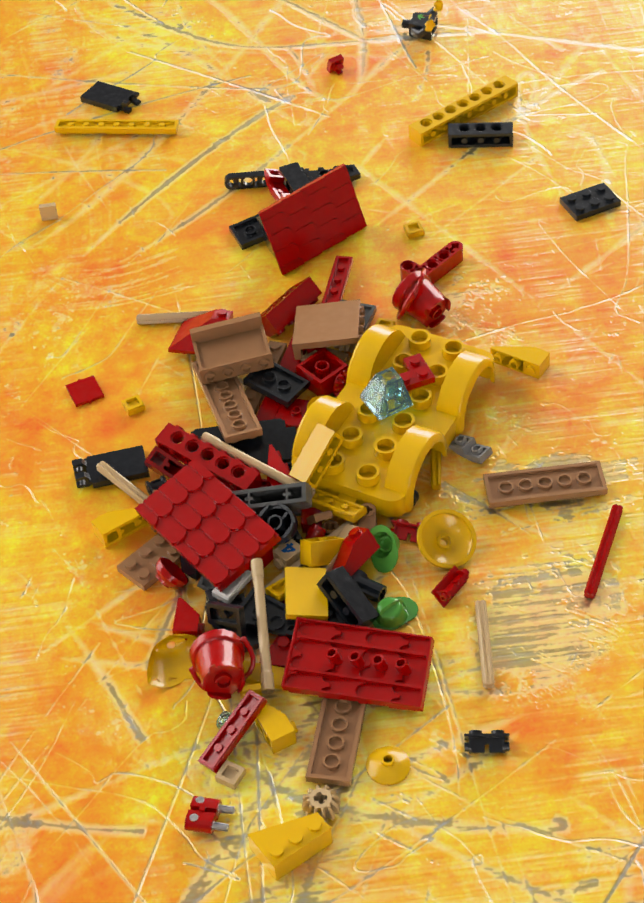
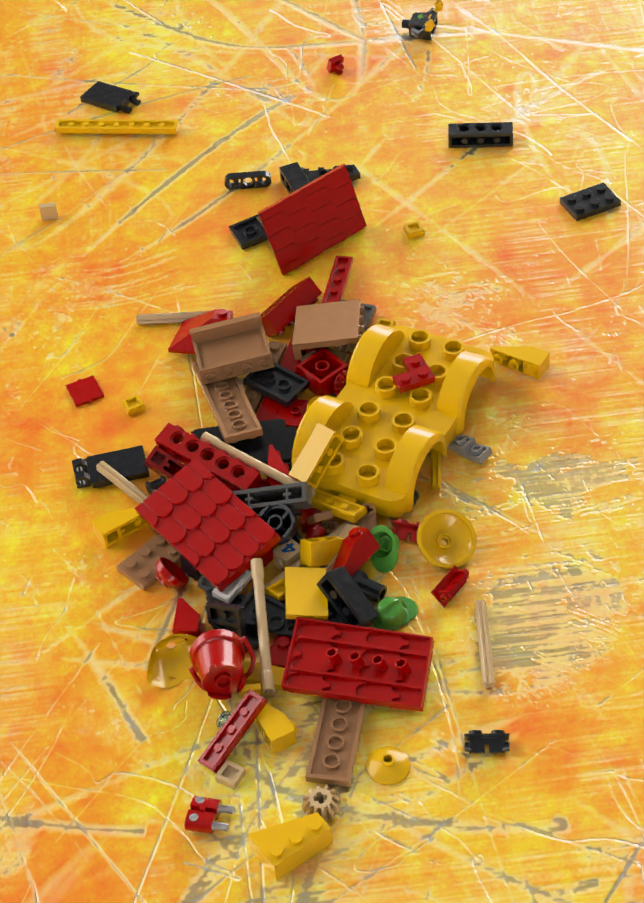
red slope [264,168,290,201] -> none
clear light blue slope [360,367,413,421] -> none
red piece [392,268,451,328] -> none
red beam [400,241,463,284] -> none
yellow brick [409,75,518,147] -> none
medium nougat plate [483,460,608,508] -> none
red axle [584,504,623,599] -> none

